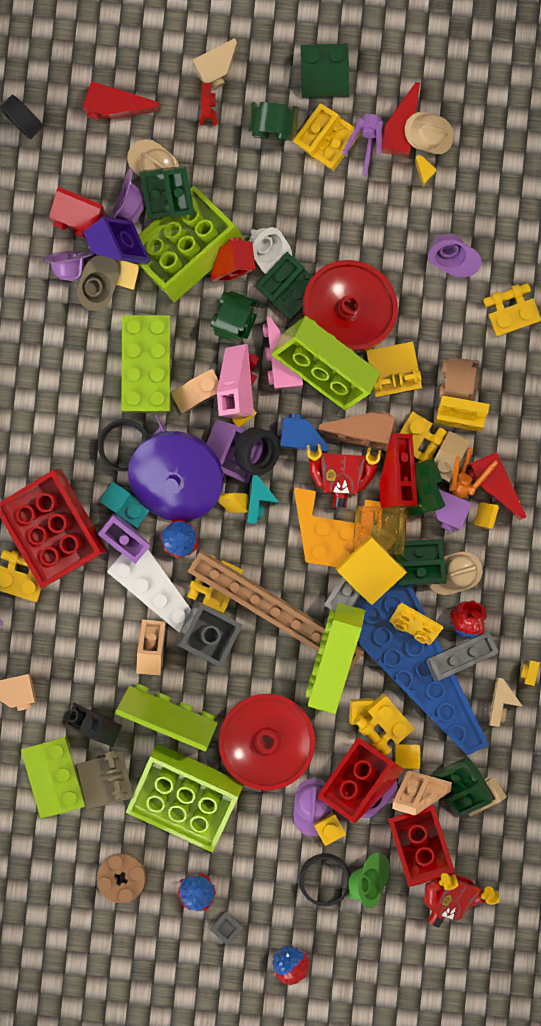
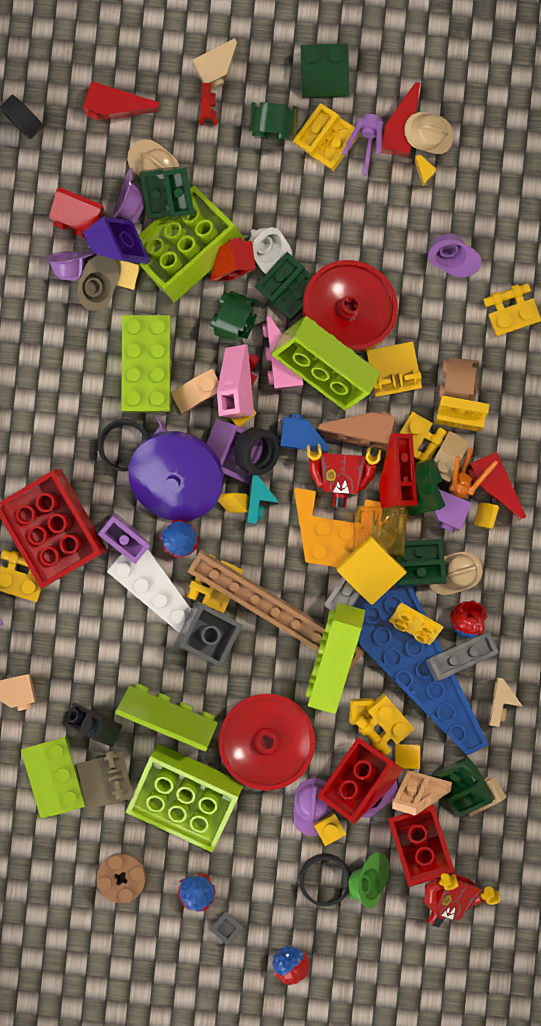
teal slope [99,482,150,528] -> none
light nougat slope [136,619,166,675] -> none
yellow plate [520,660,540,686] -> none

